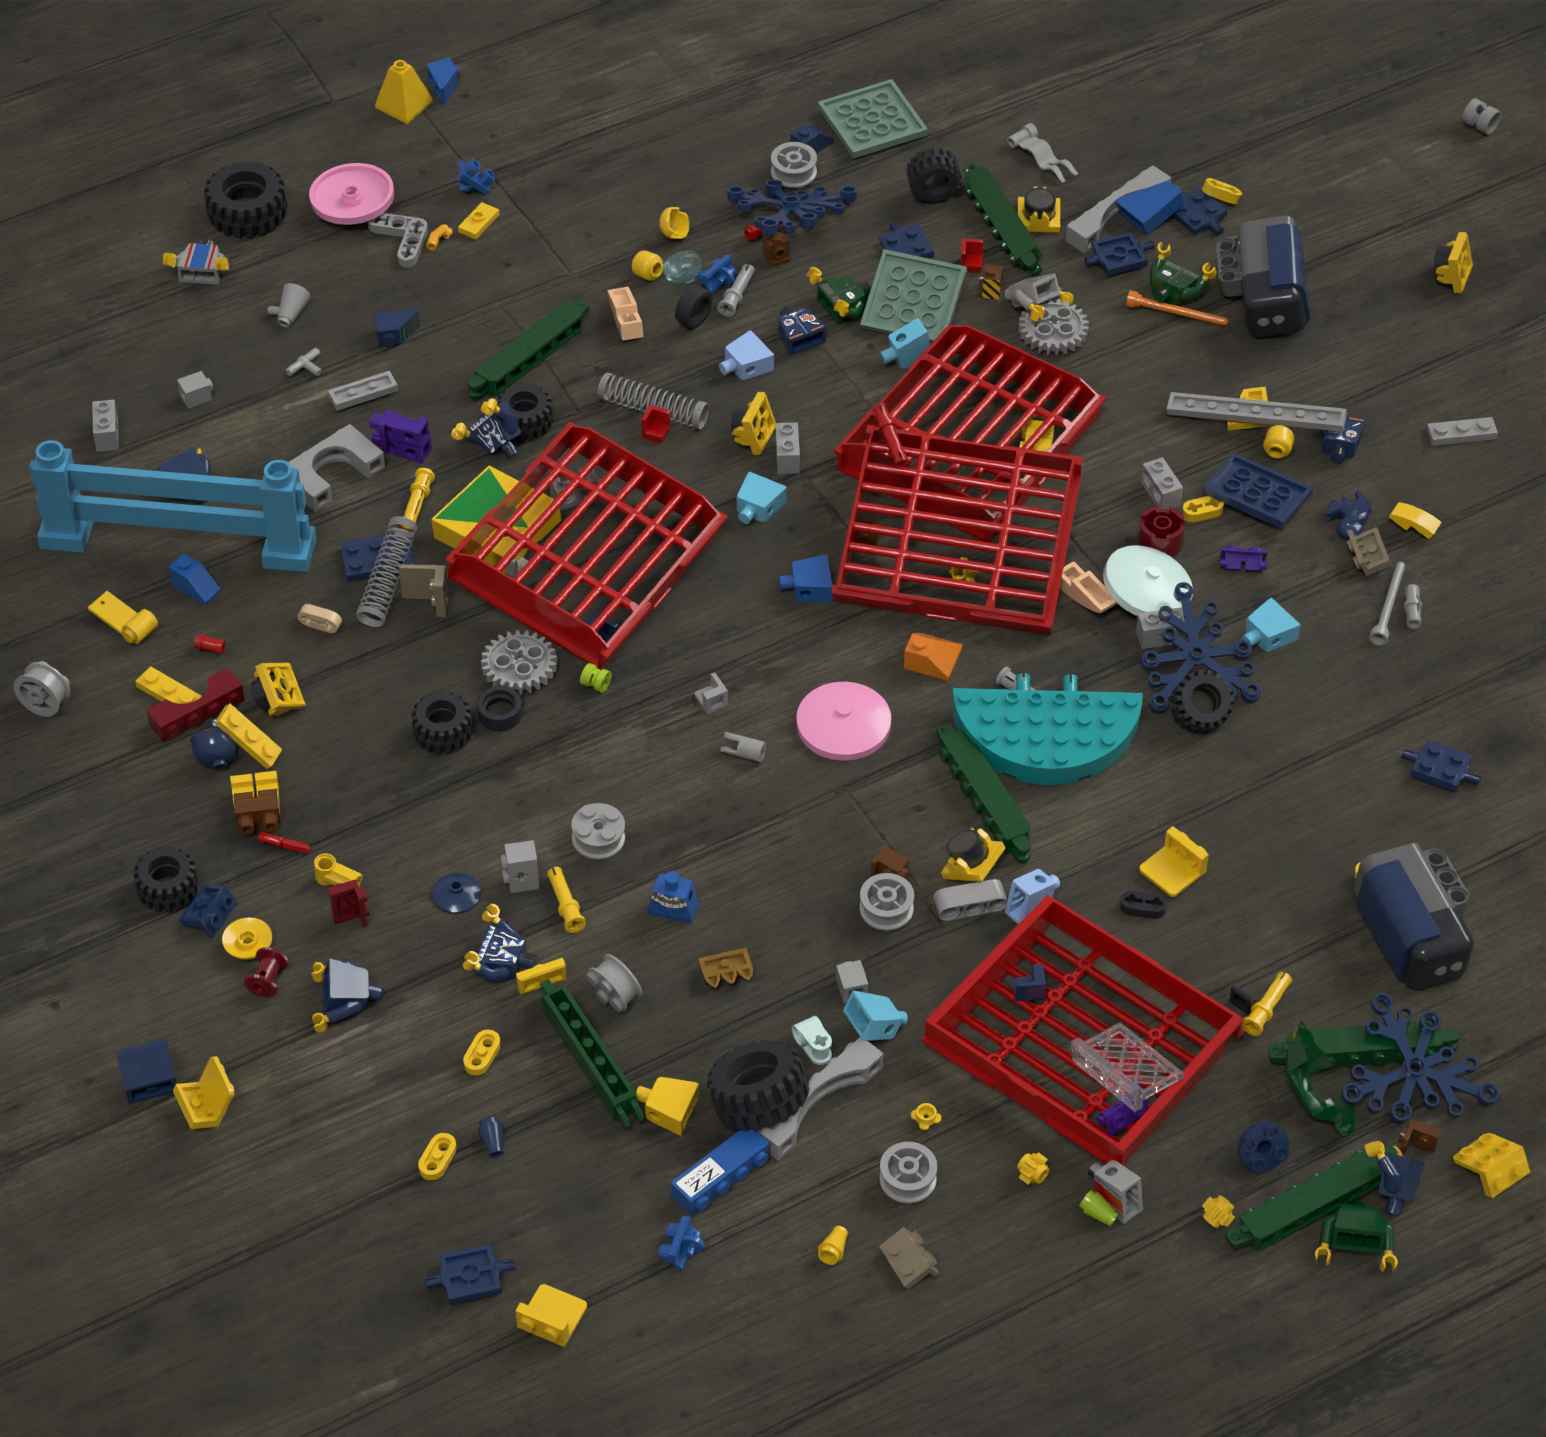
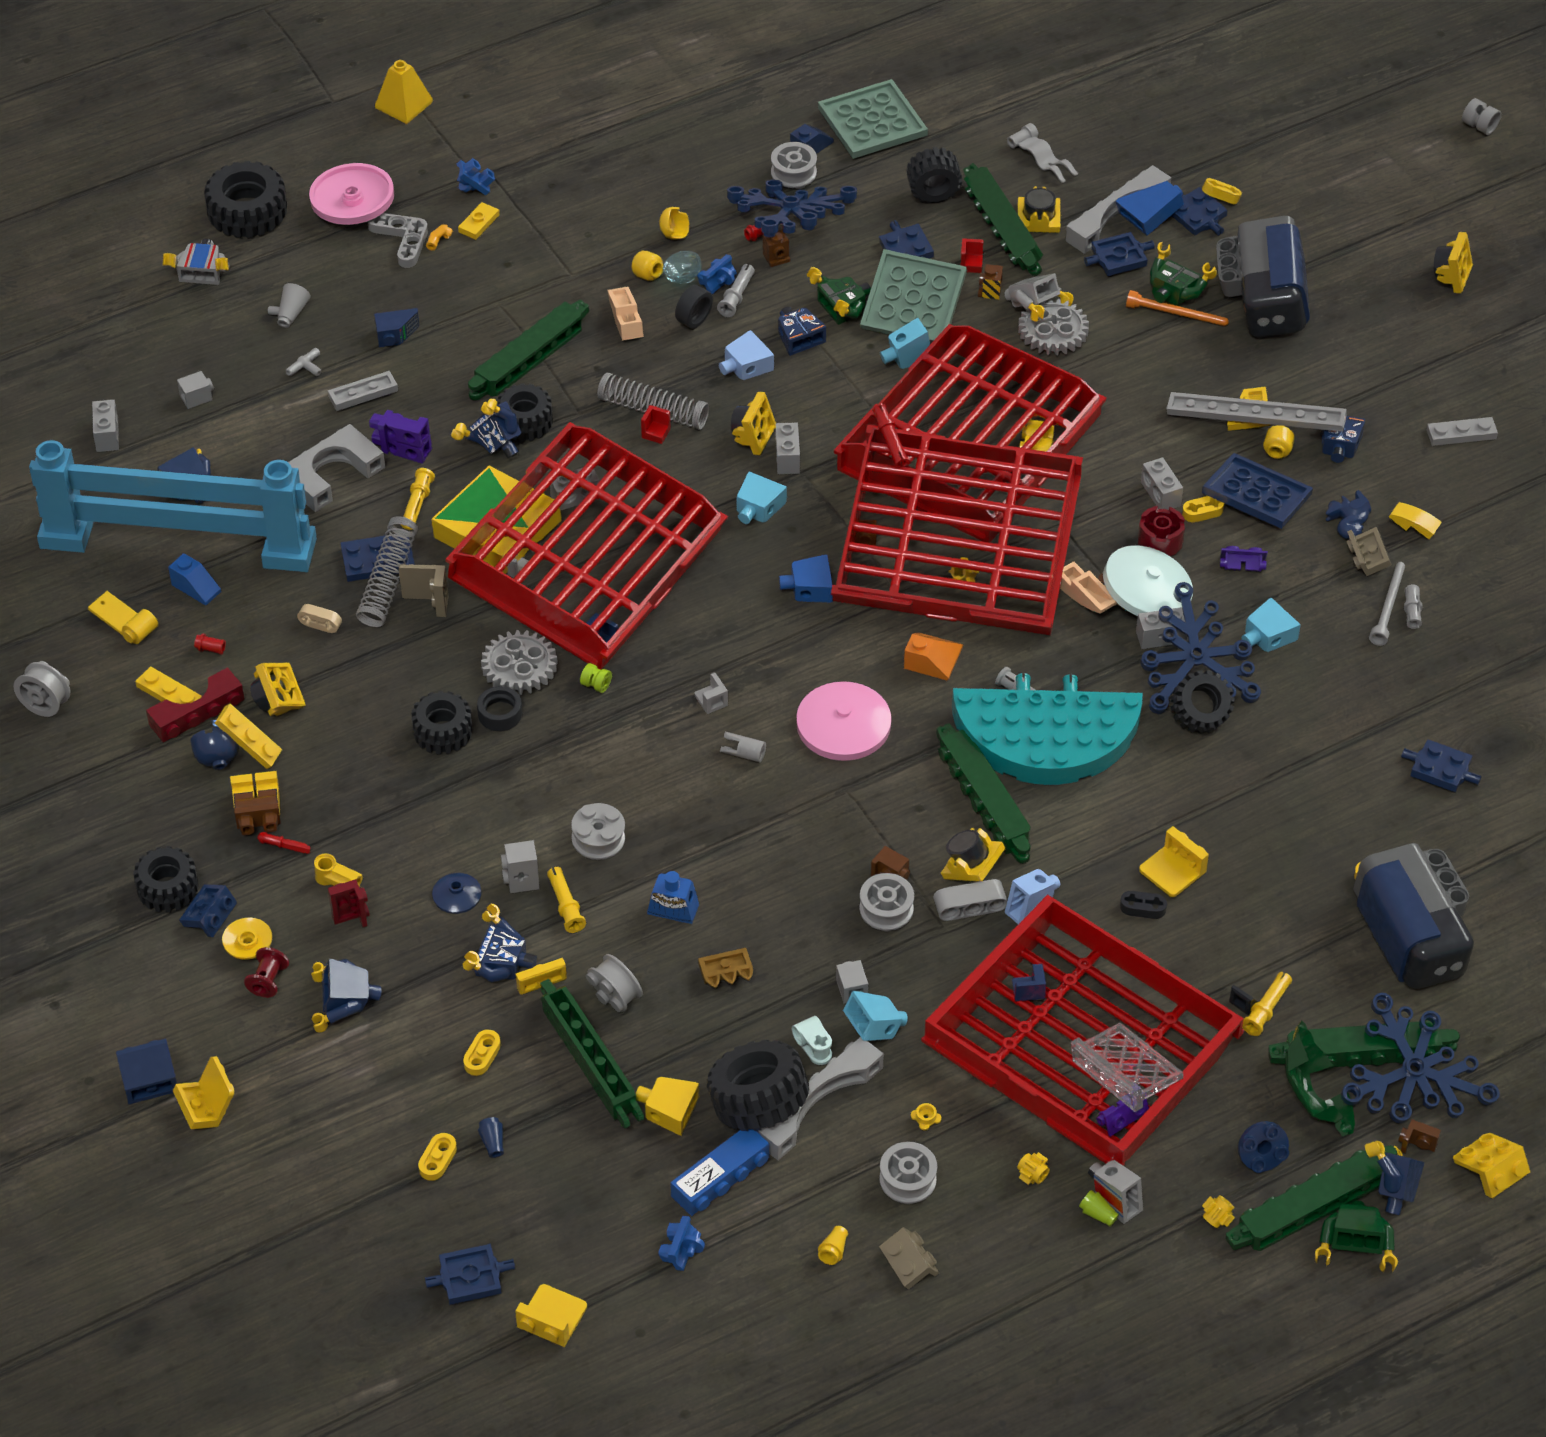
blue slope [426,58,460,105] -> none

